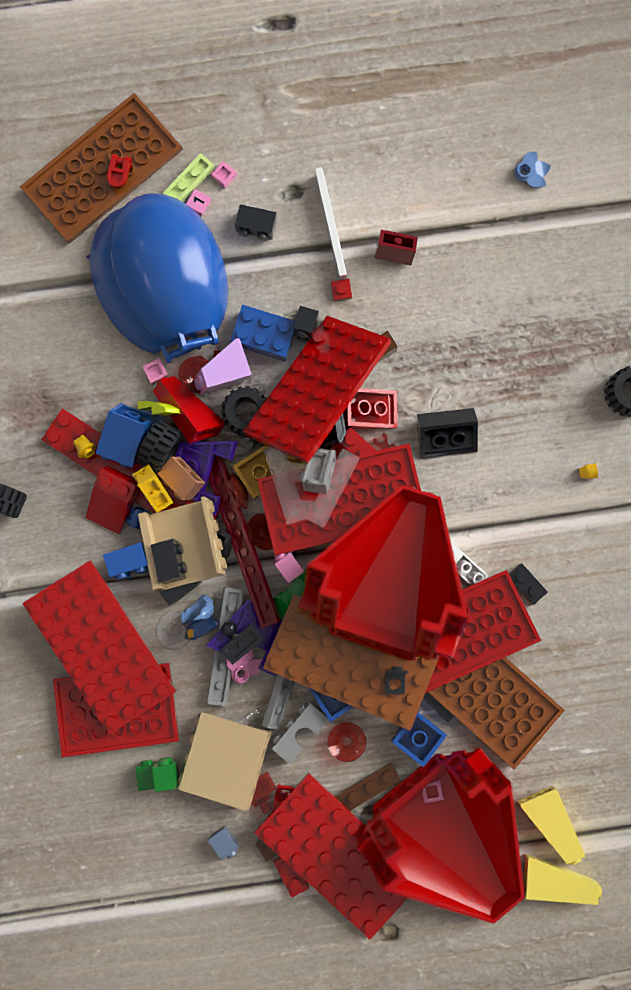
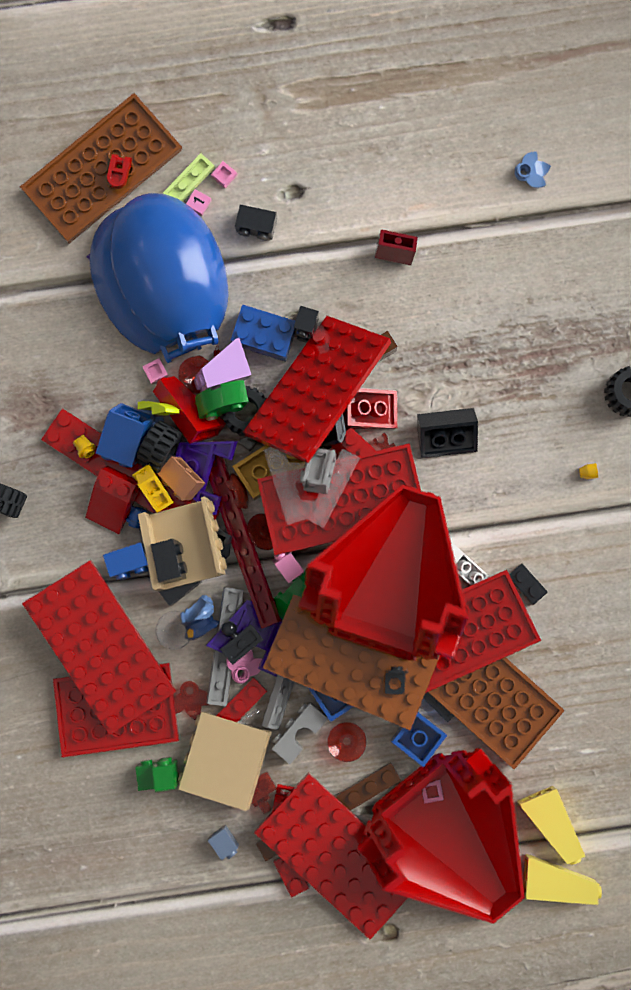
white tile [315,167,347,280] -> none
red plate [331,279,352,301] -> none
none -> clear red plate [174,681,210,720]
none -> green brick [195,380,249,420]
none -> red plate [216,678,267,722]

